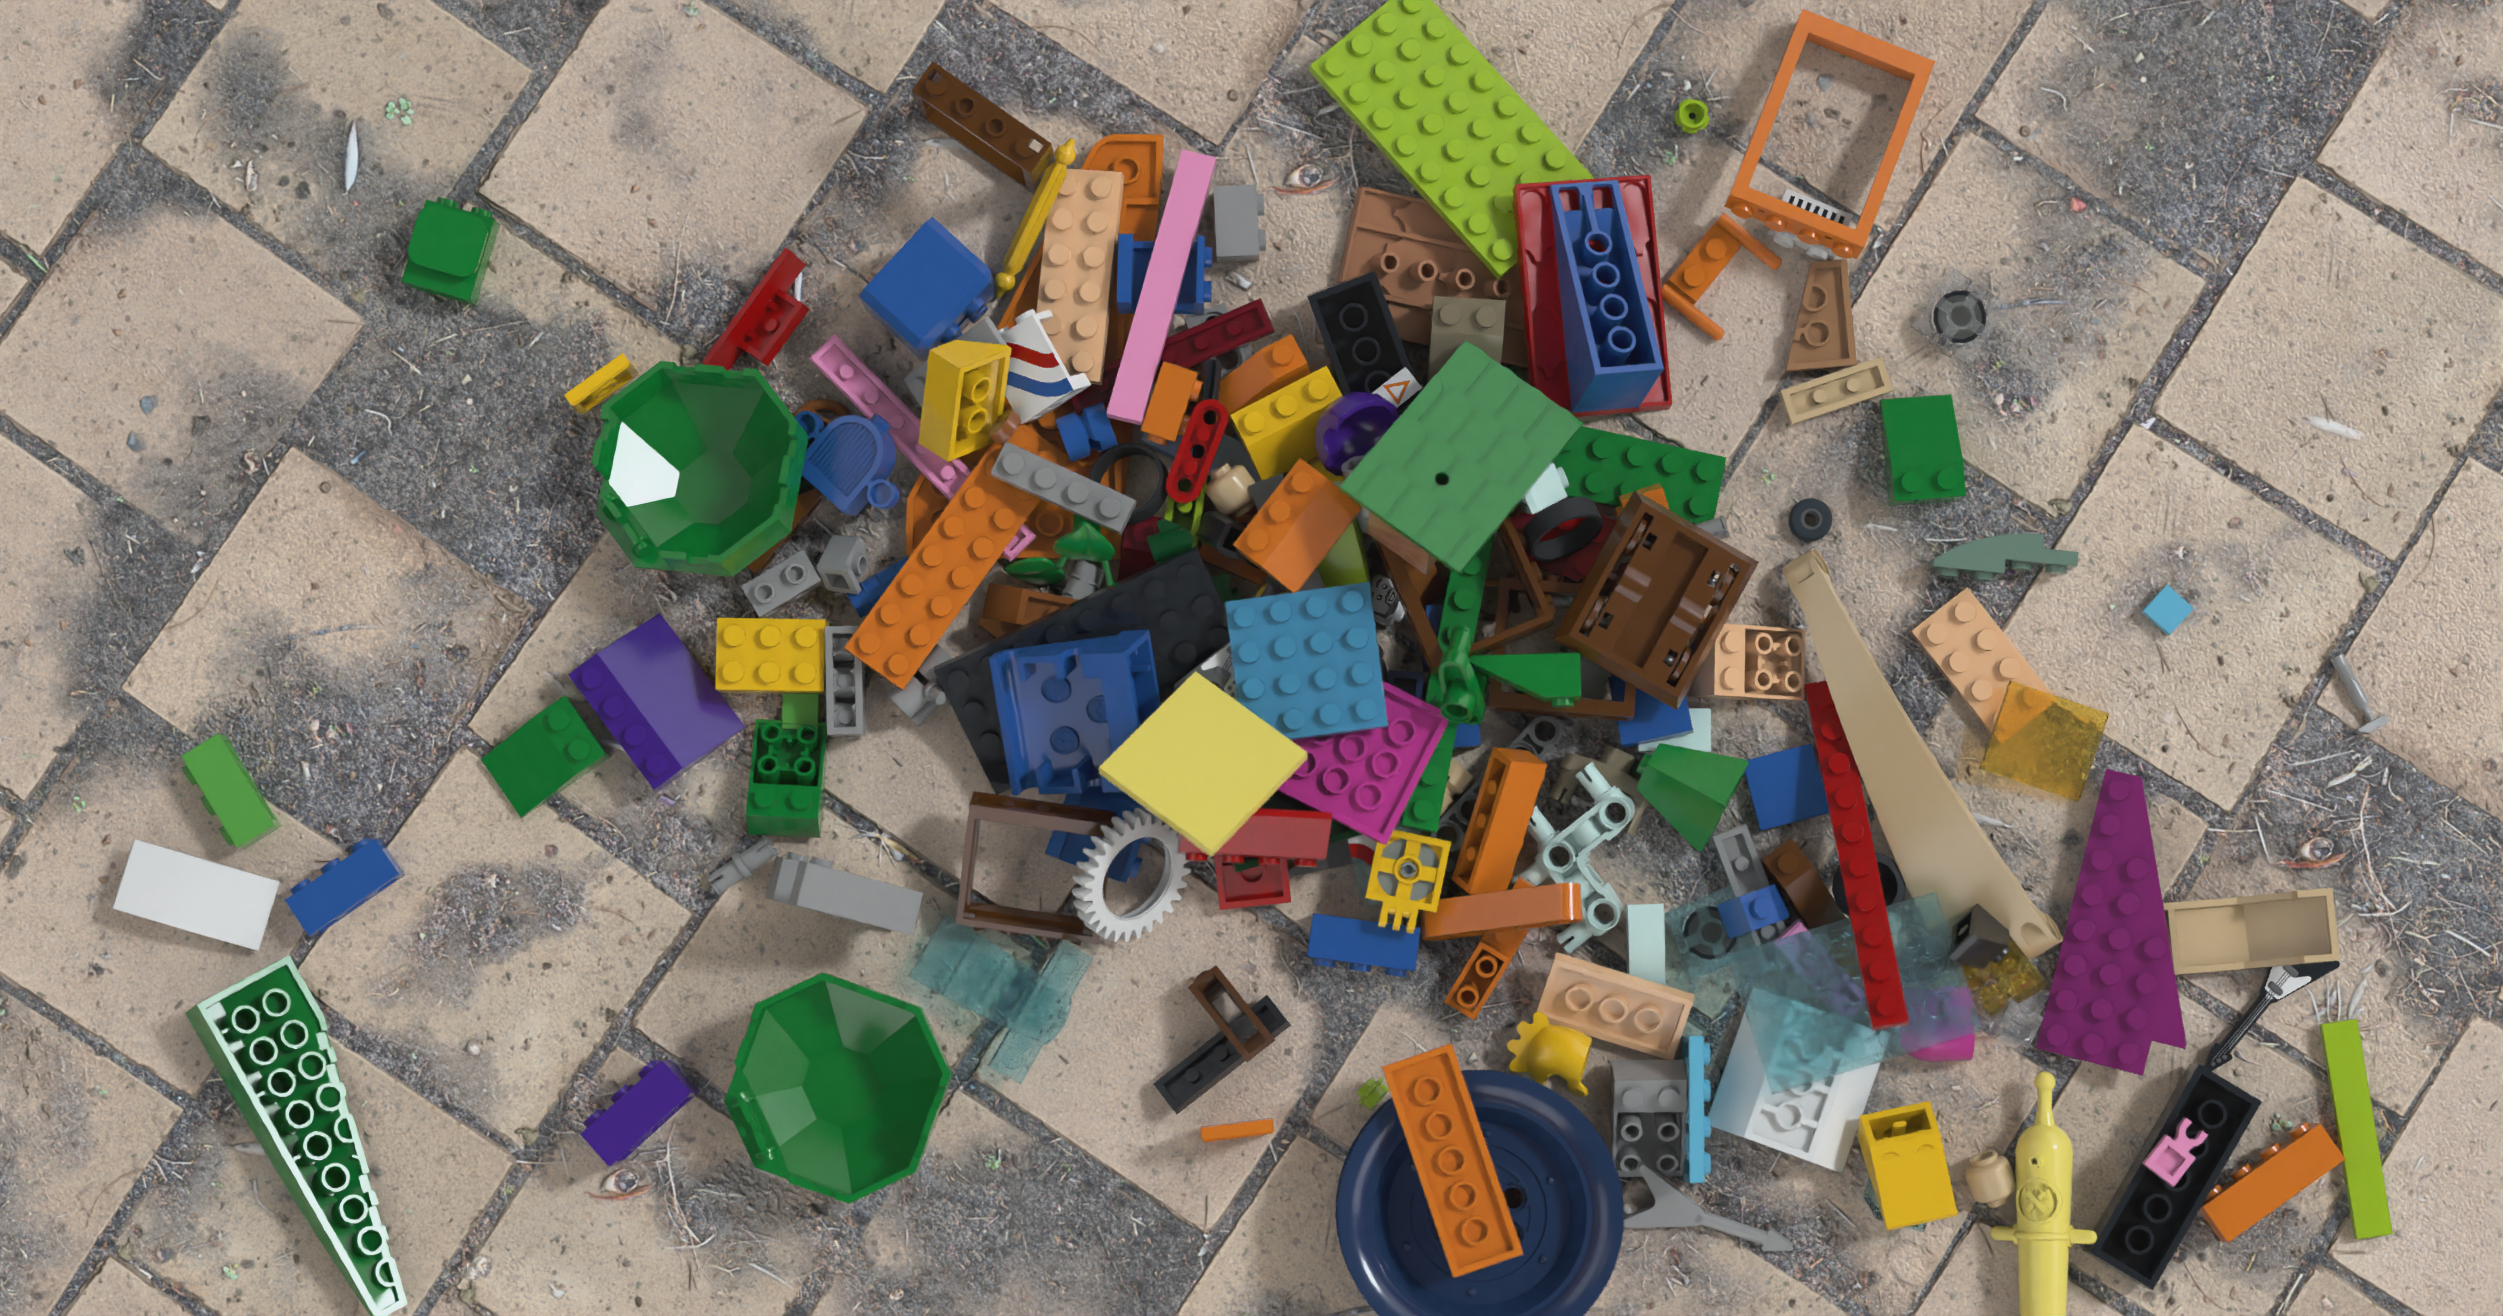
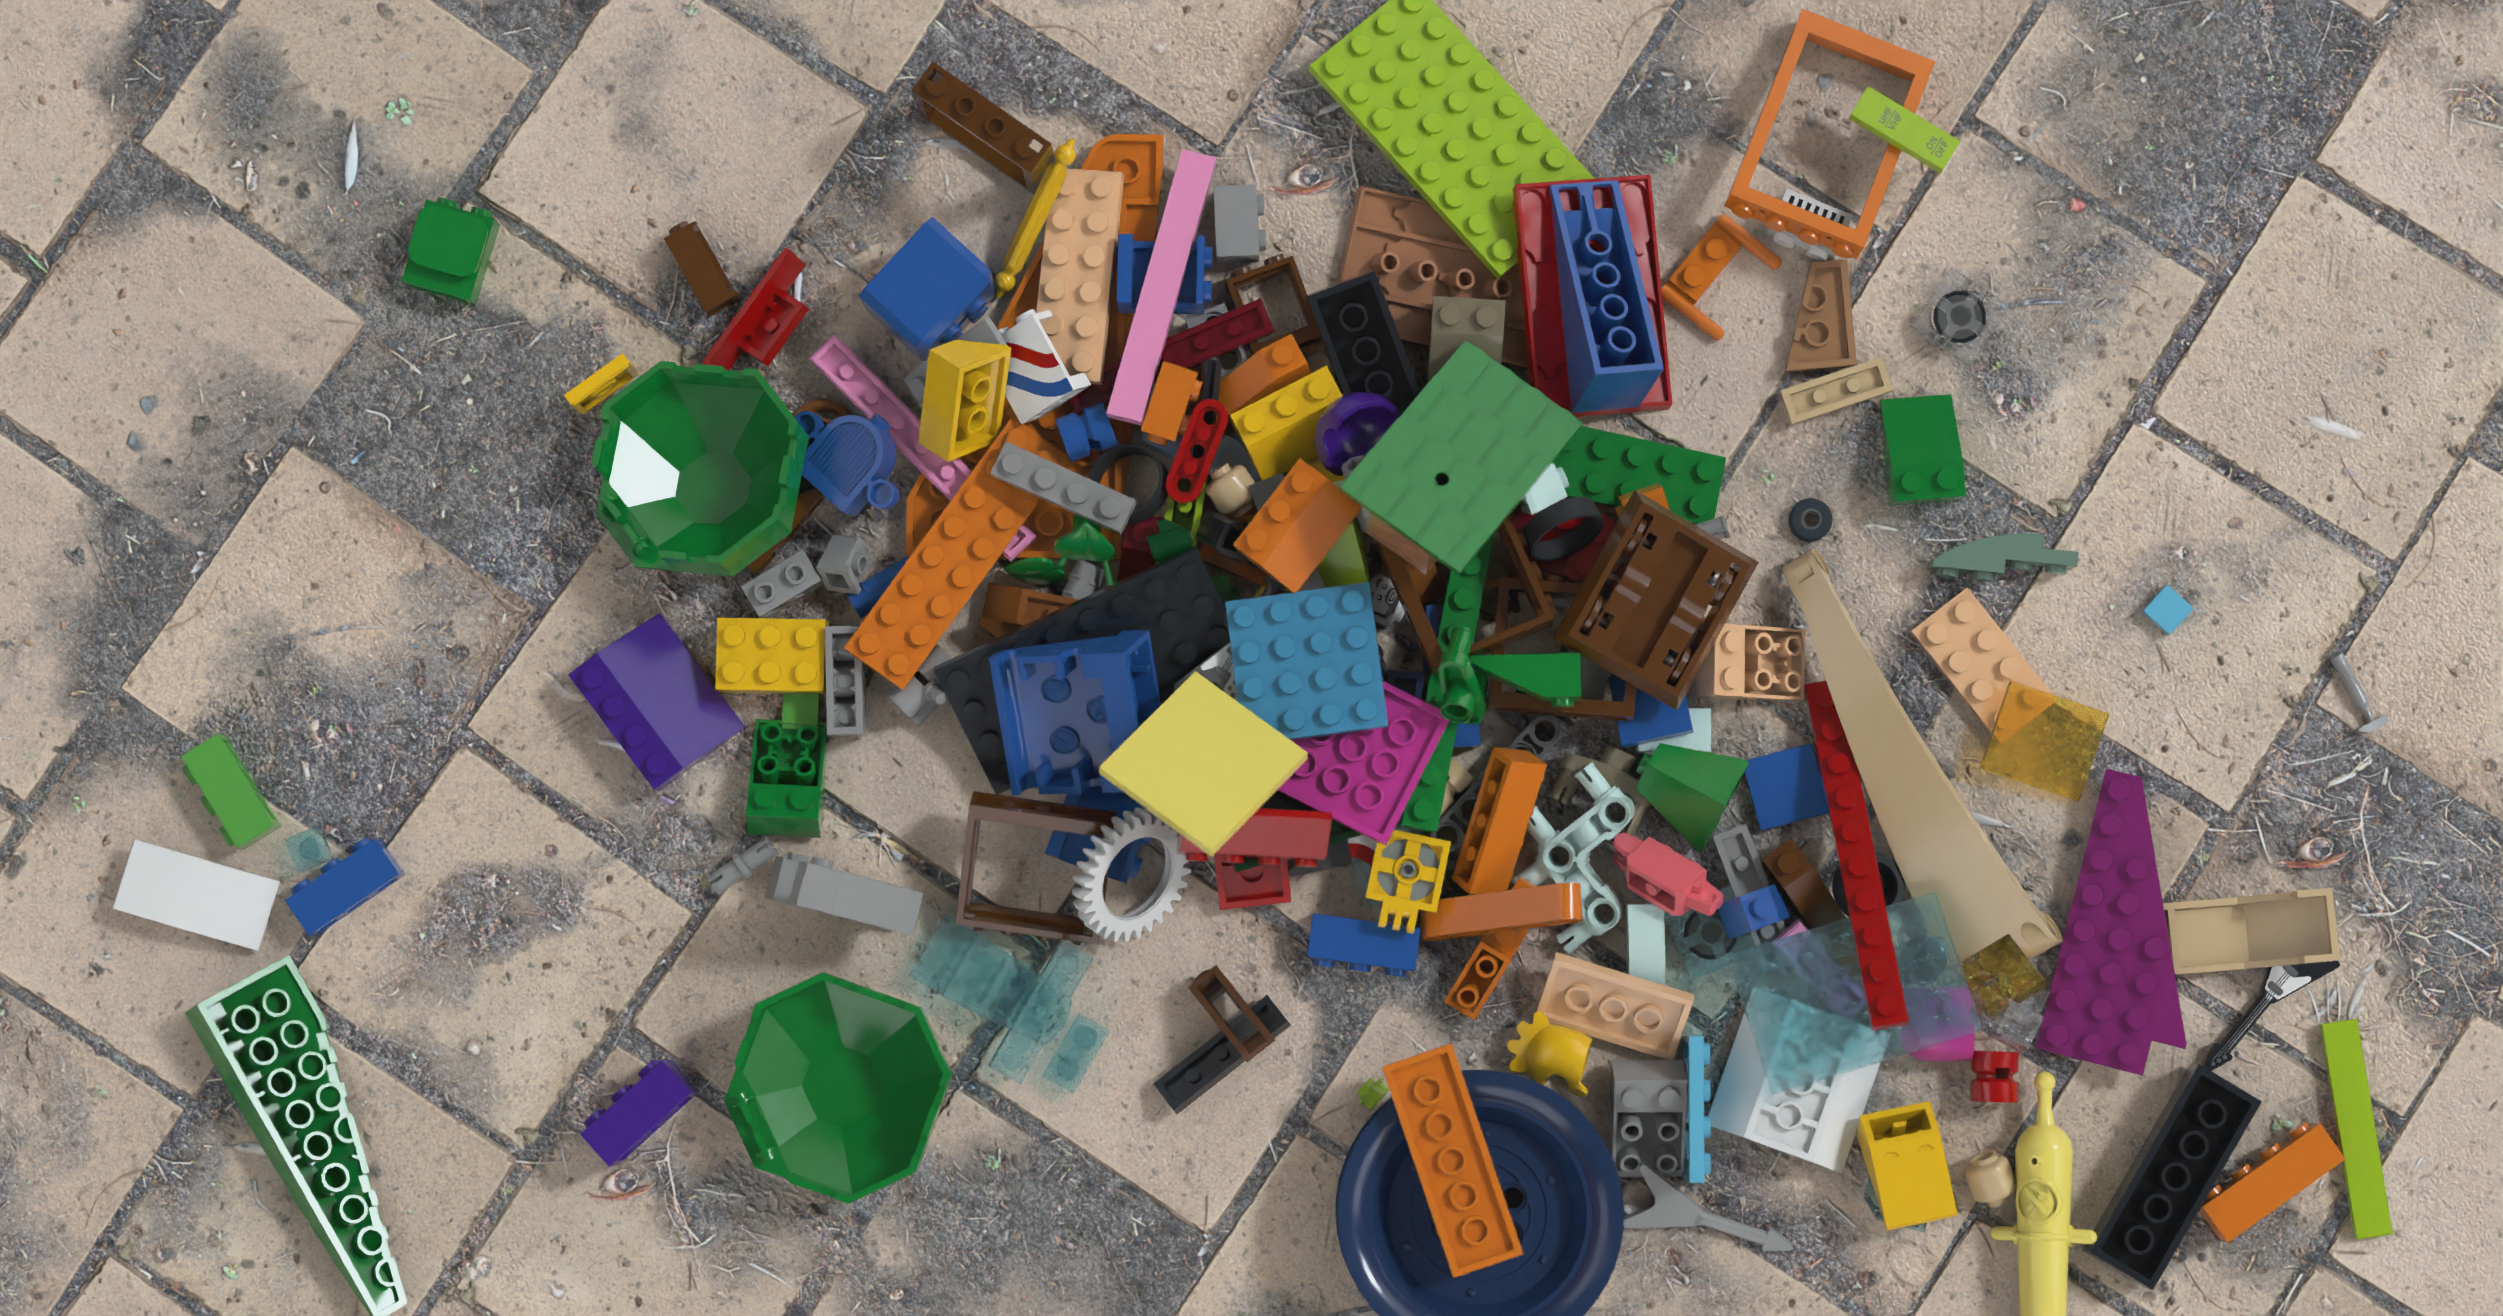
green slope [481,695,611,818] -> none
dark orange tile [988,409,1021,445] -> none
orange tile [1200,1118,1274,1142] -> none
white sticker [1373,366,1422,408] -> none
lime plate [1674,99,1710,134] -> none
black slope [1949,903,2010,969] -> none
bright pink plate [2142,1117,2208,1187] -> none
none -> clear light blue plate [284,825,334,873]
none -> reddish brown window [664,221,744,318]
none -> clear light blue plate [1042,1013,1110,1094]
none -> reddish brown window [1226,254,1322,355]
none -> coral hinge [1613,832,1723,916]
none -> lime tile [1848,86,1961,174]
none -> red wheel [1970,1051,2019,1103]

